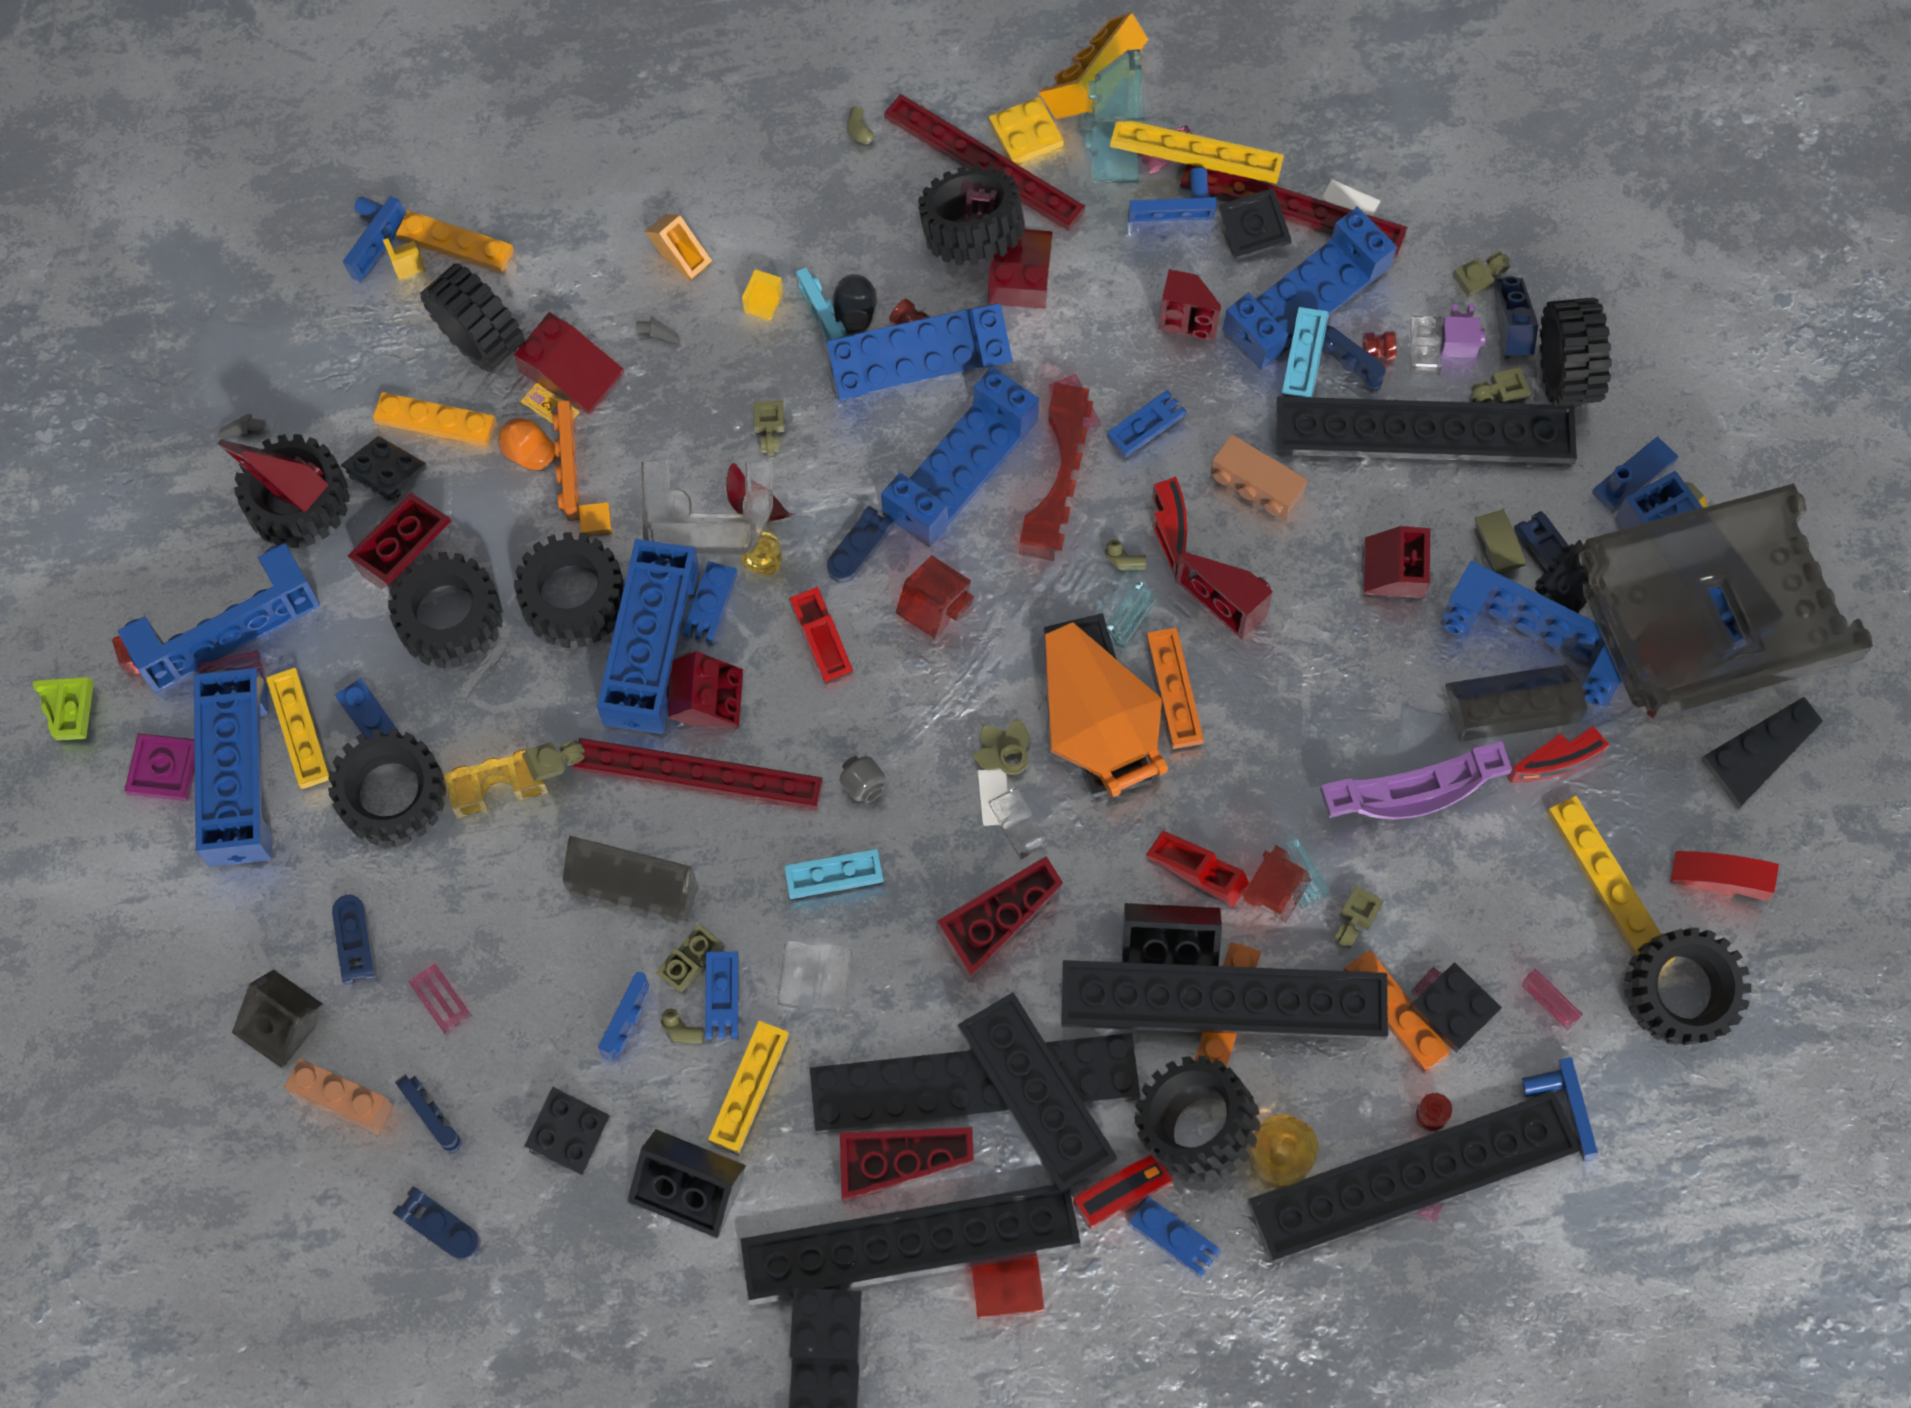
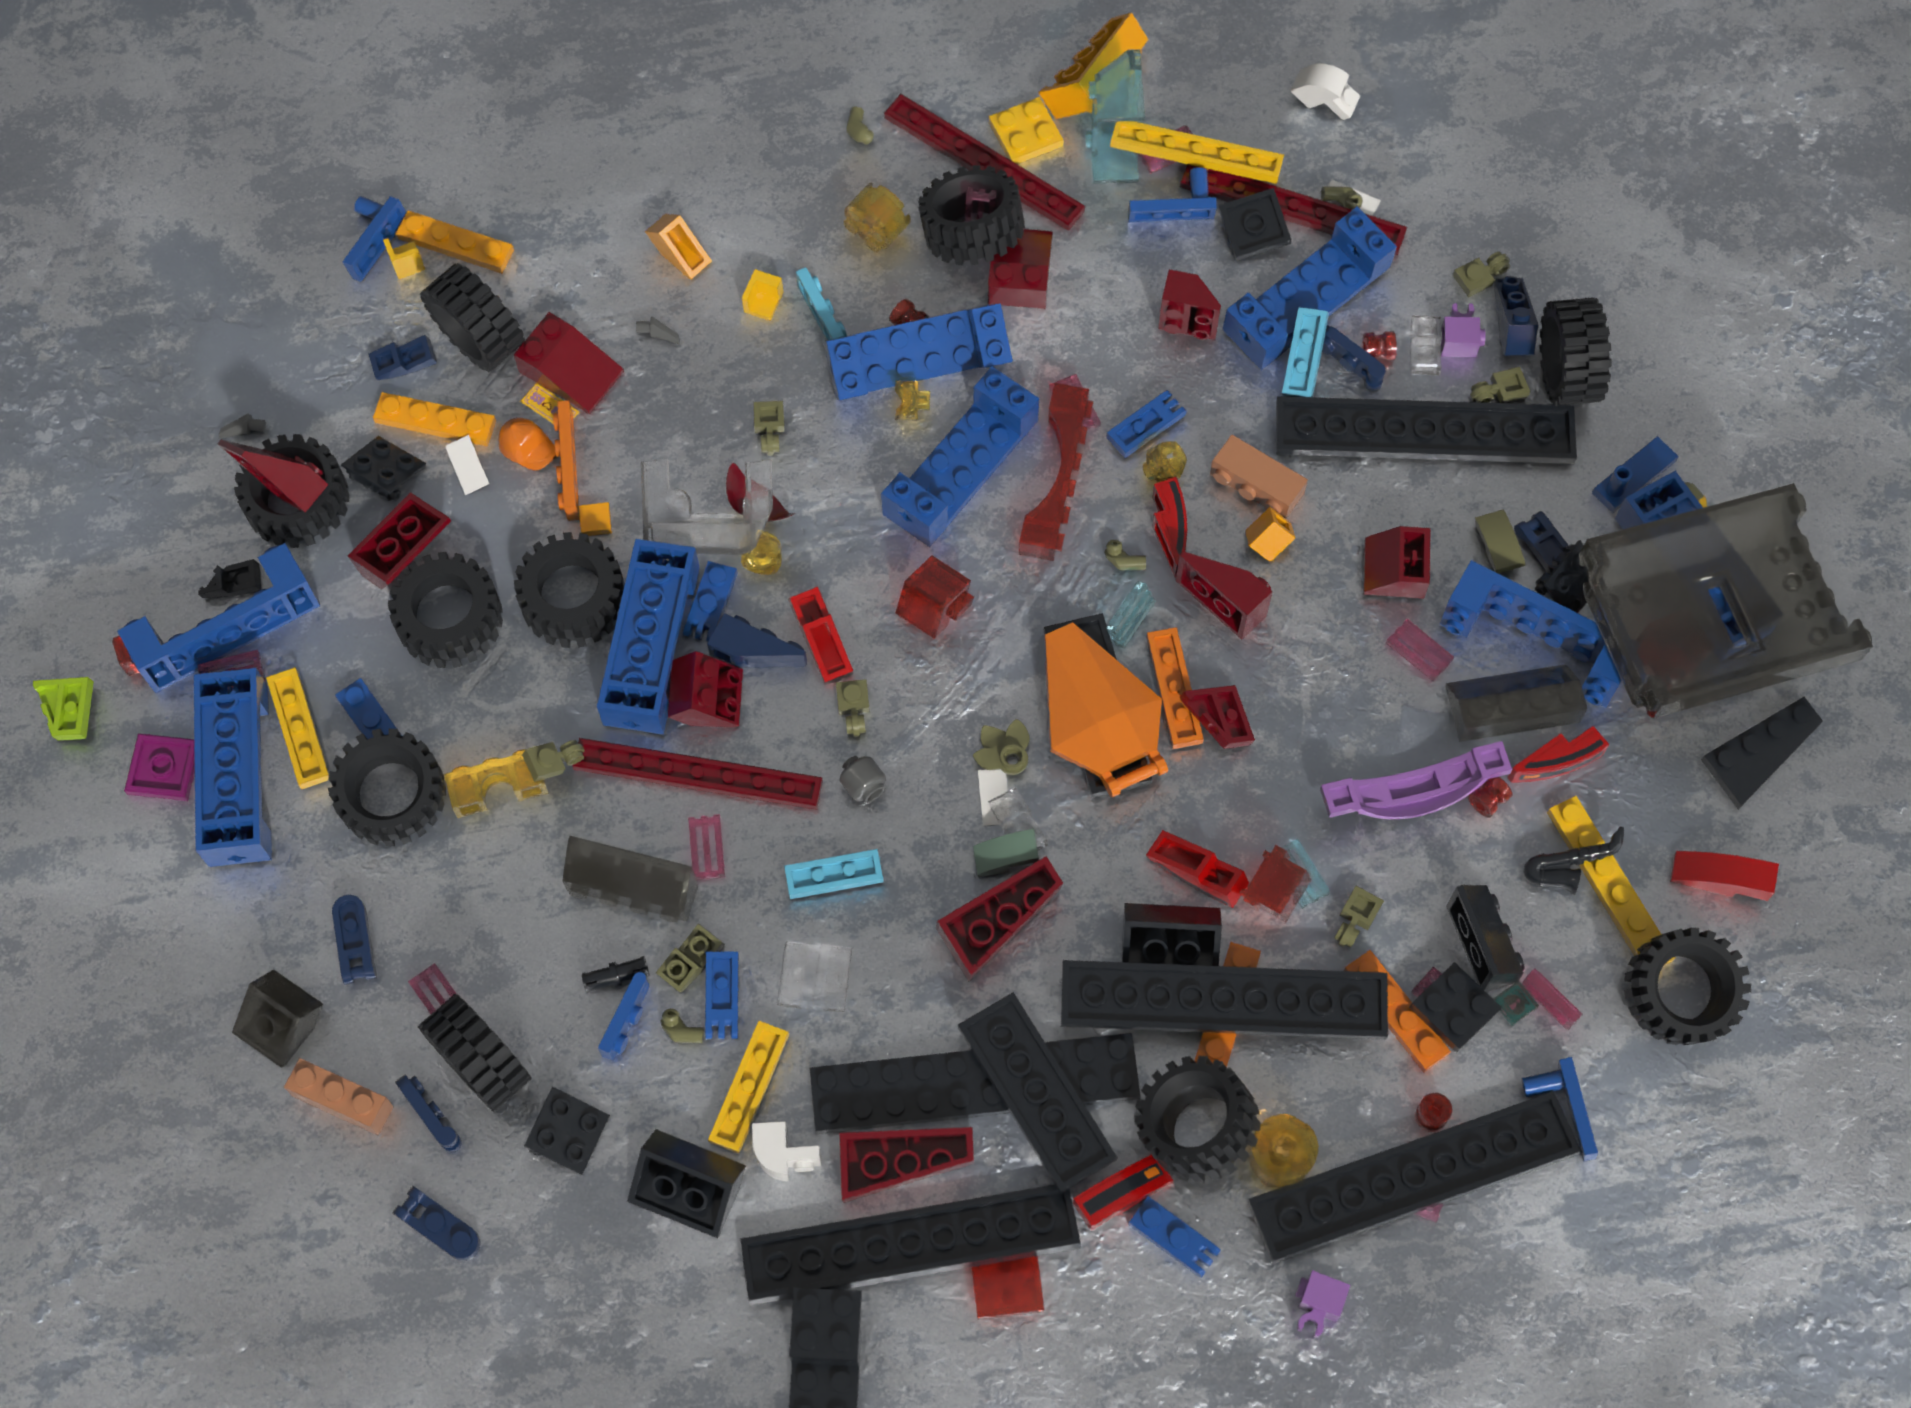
dark blue plate [827,506,895,583] -> none
black piece [832,274,877,331] -> none
none -> black slope [198,559,261,598]
none -> dark blue slope [368,334,437,380]
none -> black tyre [417,993,532,1112]
none -> white sticker [445,435,489,495]
none -> black pin [582,956,649,993]
none -> clear pink tile [688,814,725,880]
none -> dark blue slope [707,613,807,668]
none -> white brick [752,1121,821,1181]
none -> olive plate [836,679,870,737]
none -> clear yellow brick [843,183,911,253]
none -> clear yellow piece [895,380,930,421]
none -> sand green slope [973,829,1039,877]
none -> clear yellow piece [1143,441,1187,483]
none -> dark red wing [1179,685,1255,749]
none -> light orange panel [1245,507,1295,561]
none -> white brick [1291,64,1360,120]
none -> medium lavender brick [1295,1270,1351,1338]
none -> olive arm [1321,186,1363,210]
none -> clear pink tile [1386,619,1454,681]
none -> black slope [1446,885,1525,992]
none -> clear red wheel [1468,777,1513,818]
none -> clear smoke tile [1493,981,1539,1026]
none -> black piece [1524,826,1624,895]

